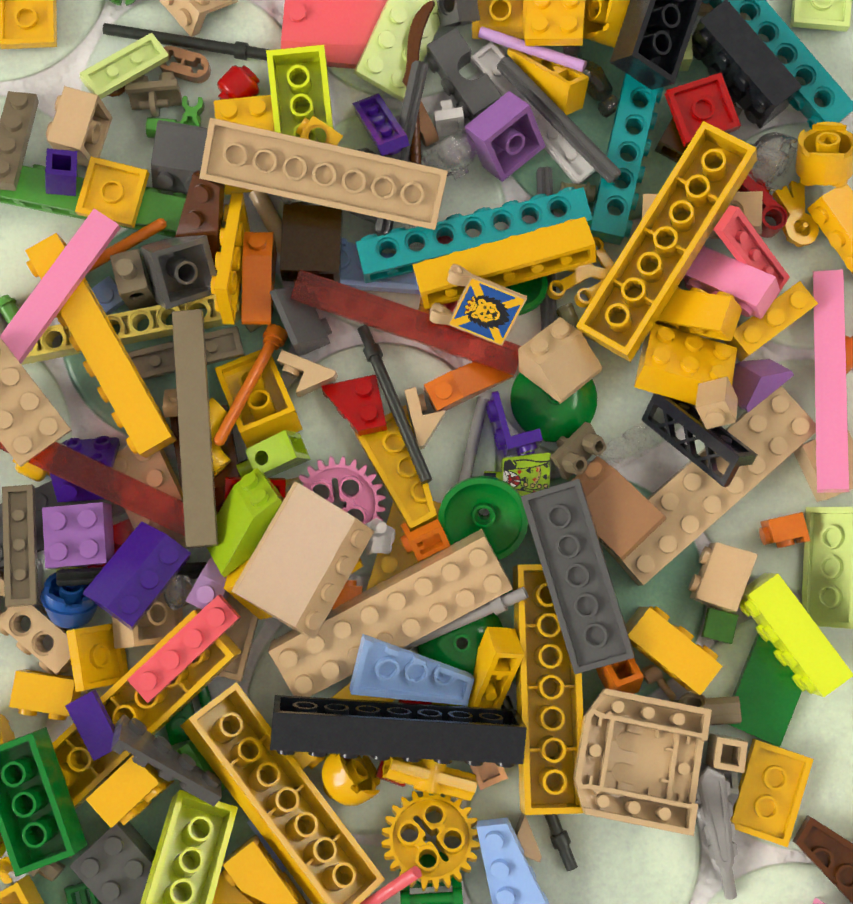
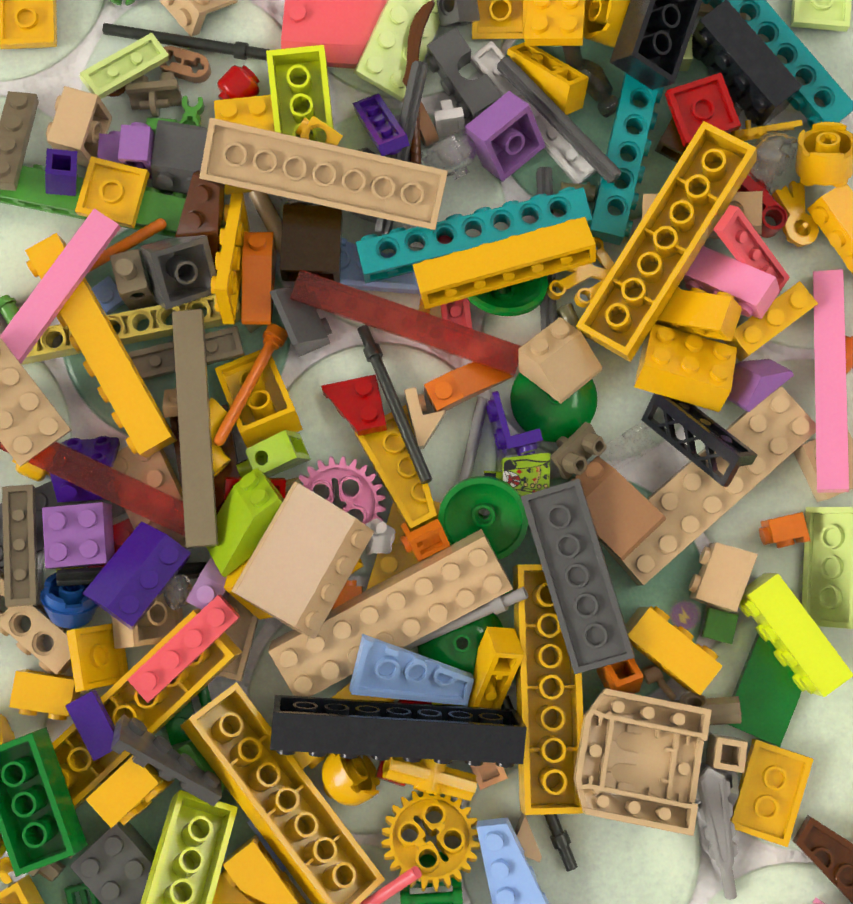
tan slope [277,350,338,397] -> none
flag [429,264,527,346] -> none
lavender bar [478,26,587,72] -> none
tan brick [695,377,738,429] -> none
none -> medium lavender brick [97,122,155,180]
none -> clear tile [669,600,701,630]
none -> yellow piece [730,120,803,141]

